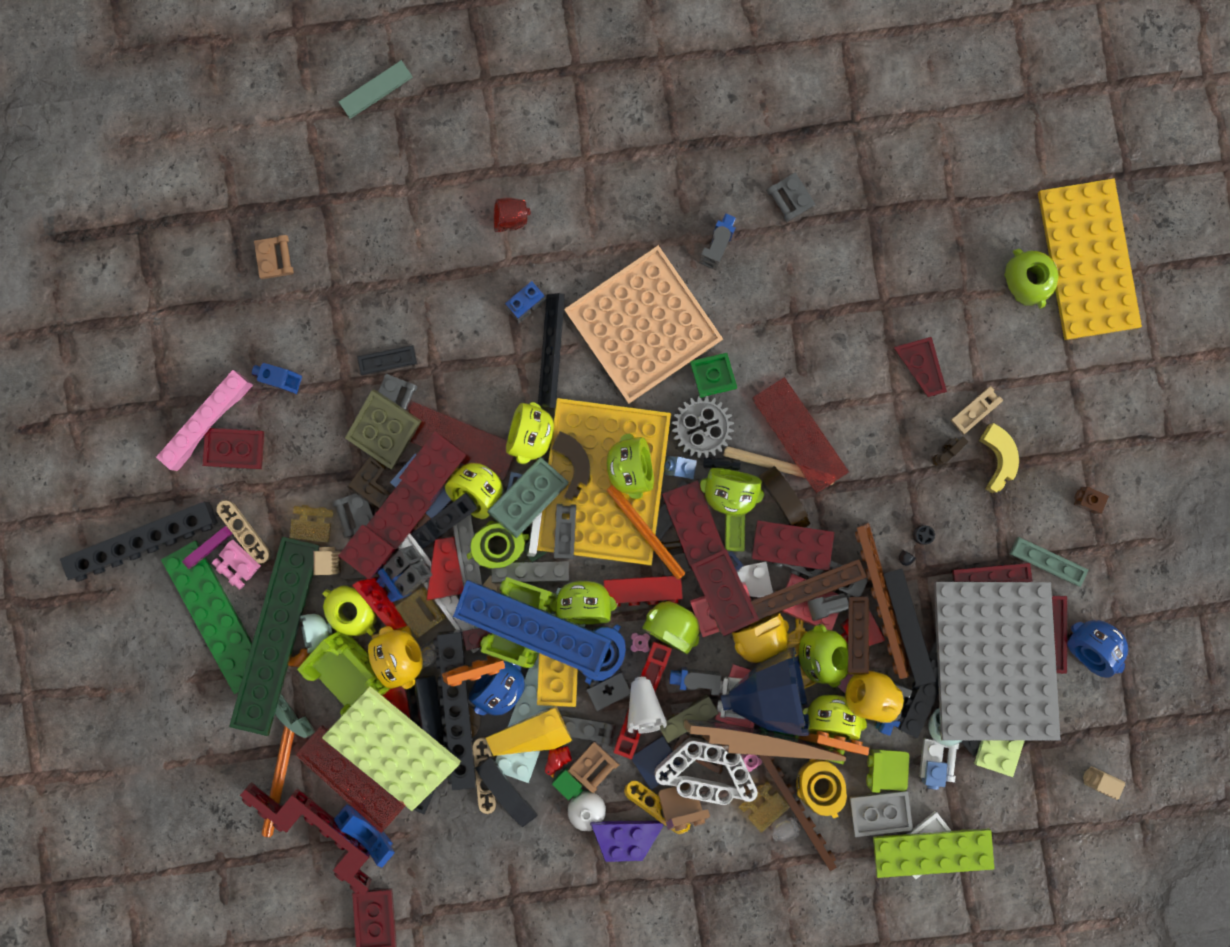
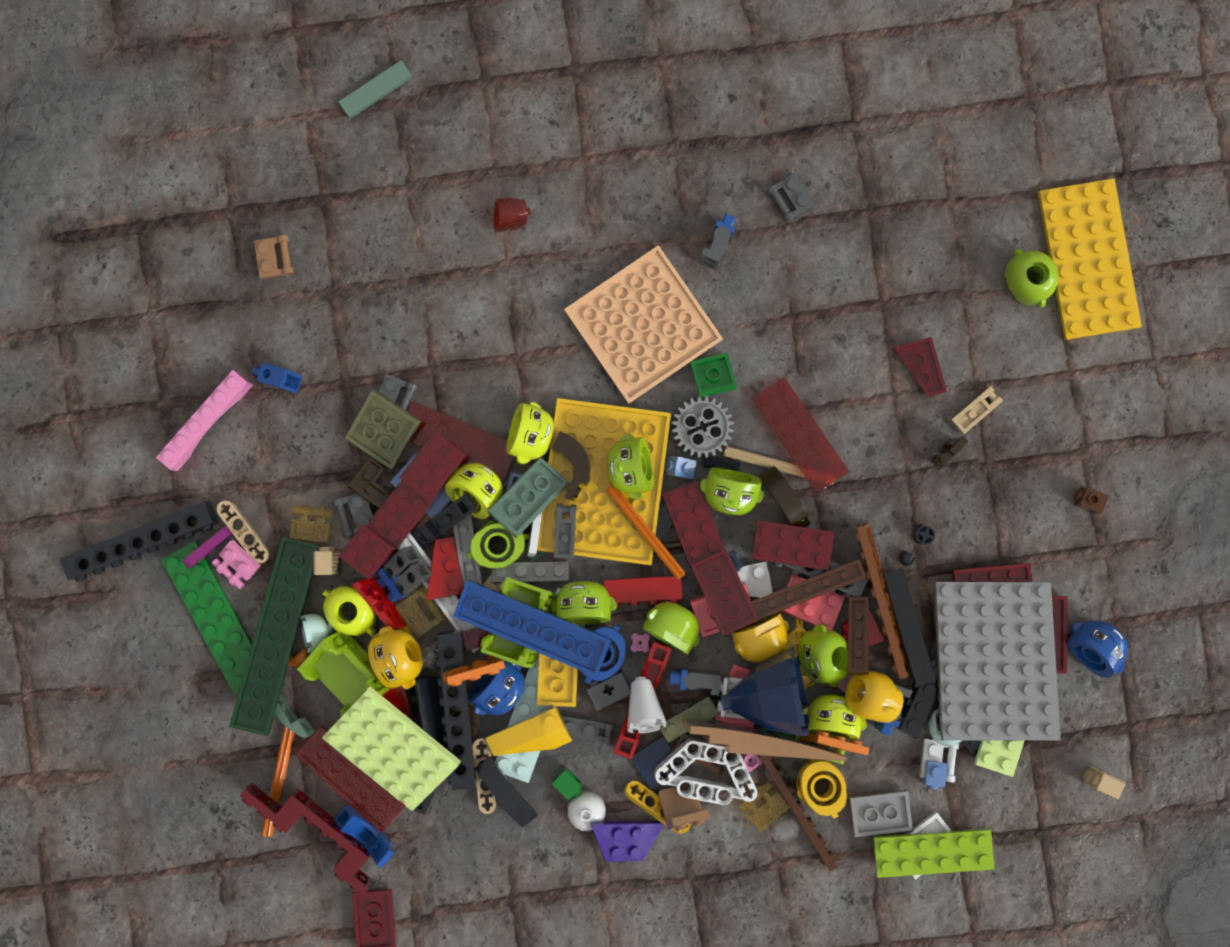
dark red plate [202,428,264,469] -> none
black tile [357,345,418,376] -> none
blue hips [505,281,546,324] -> none
black plate [538,293,565,408] -> none
red animal [544,746,572,778] -> none
medium nougat plate [568,741,620,793] -> none
lime plate [725,514,745,551] -> none
dark grey piece [807,593,849,621] -> none
lime bracket [866,749,909,793] -> none
light yellow arch [979,423,1019,493] -> none
sand green tile [1009,537,1088,587] -> none

